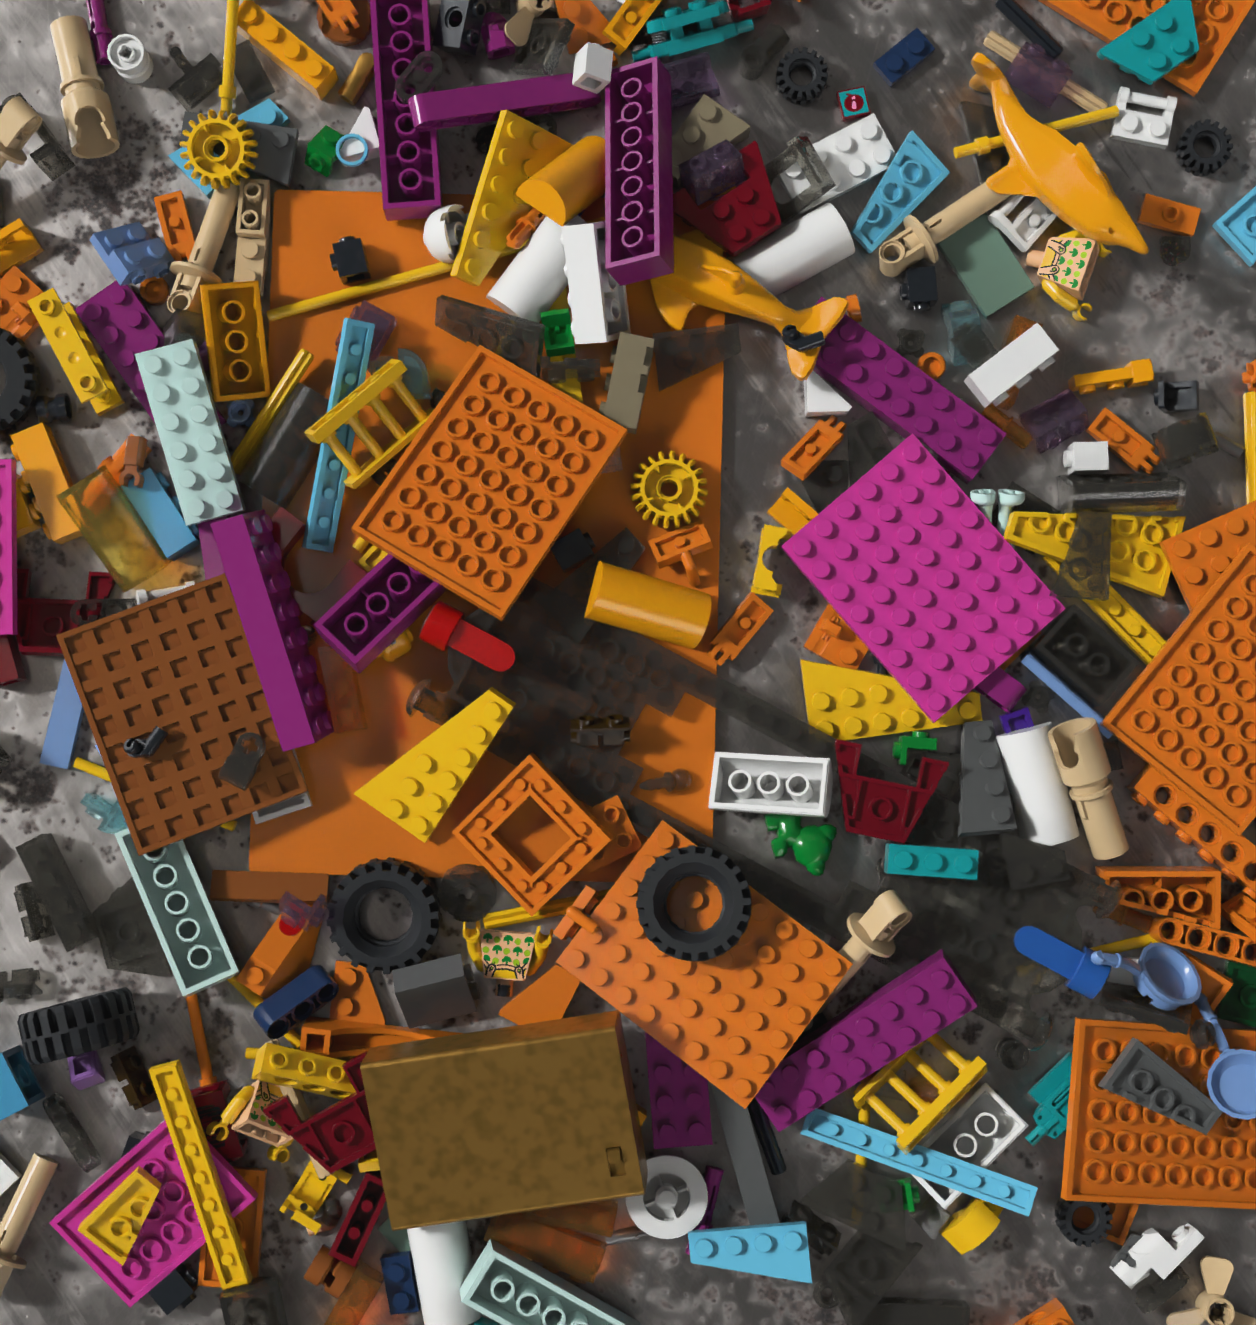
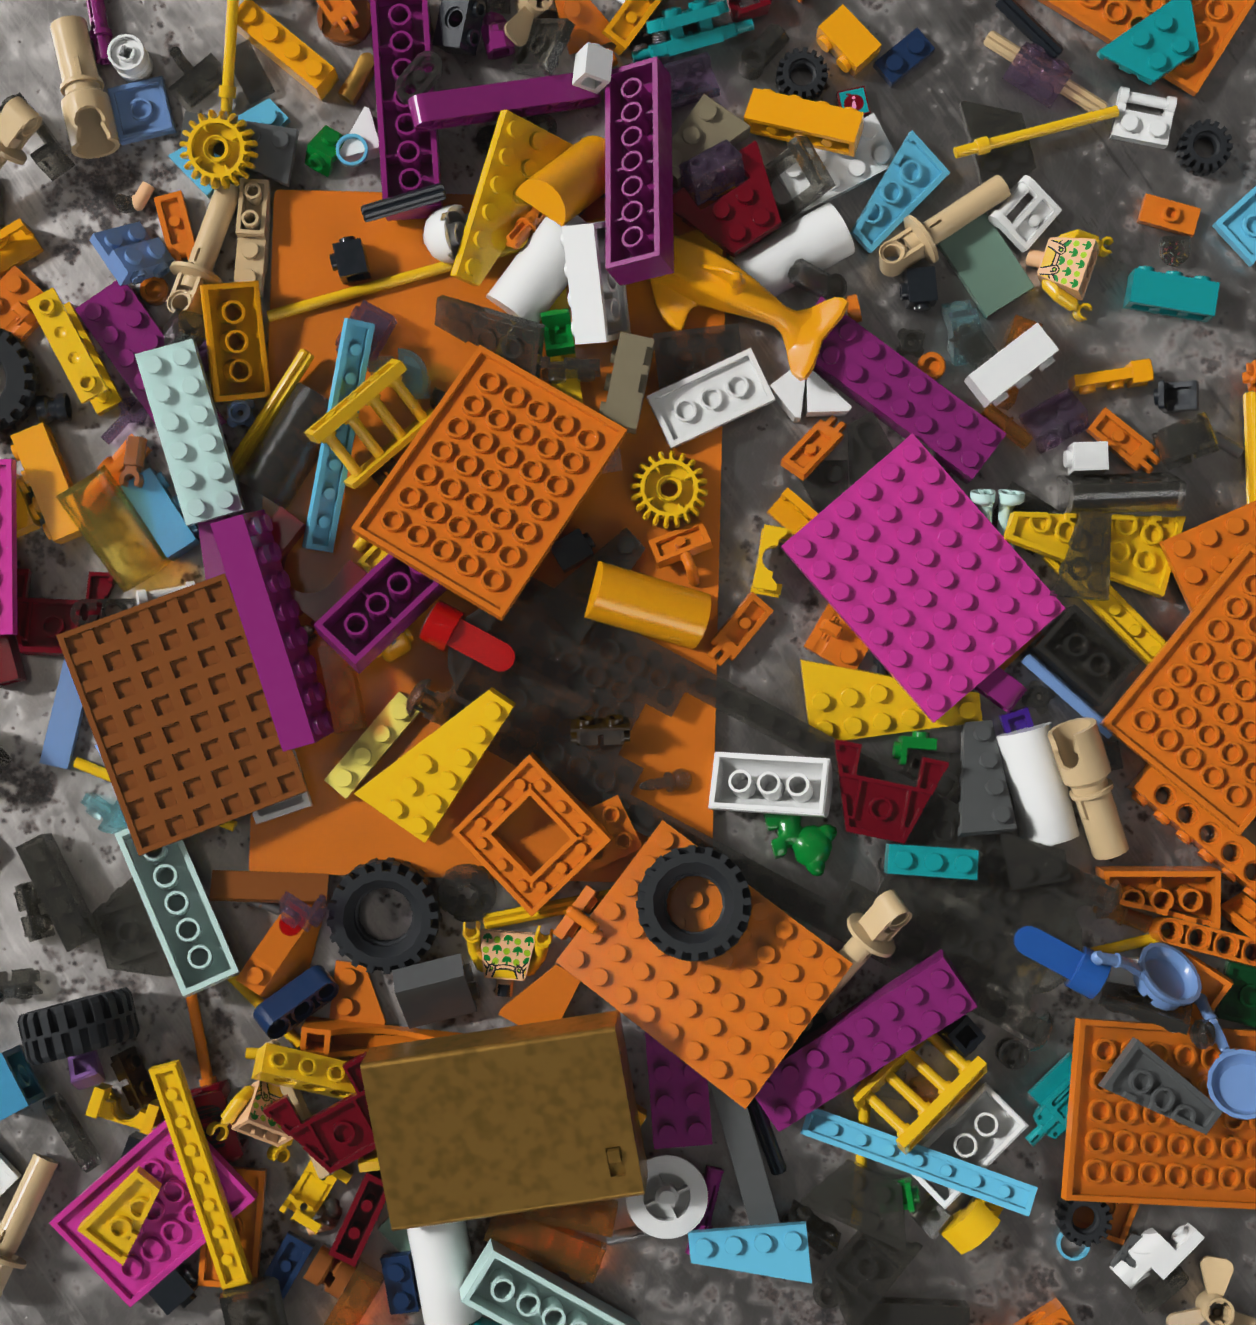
black arm [123,726,168,758] -> none
clear smoke piece [218,732,266,791] -> none
black arm [782,325,826,352] -> none
light orange animal [969,52,1149,255] -> none
none -> yellow piece [85,1082,163,1135]
none -> clear purple bar [101,396,148,444]
none -> medium blue tile [107,76,177,145]
none -> arm [113,181,155,214]
none -> dark blue plate [258,1230,315,1300]
none -> light yellow plate [324,691,422,799]
none -> black axle [361,183,446,222]
none -> white plate [647,348,775,449]
none -> light orange brick [744,88,864,157]
none -> white slope [770,370,805,423]
none -> clear smoke piece [787,259,847,302]
none -> light orange brick [816,4,882,77]
none -> black brick [937,1015,986,1057]
none -> medium azure piece [1056,1232,1090,1261]
none -> teal brick [1123,266,1220,323]

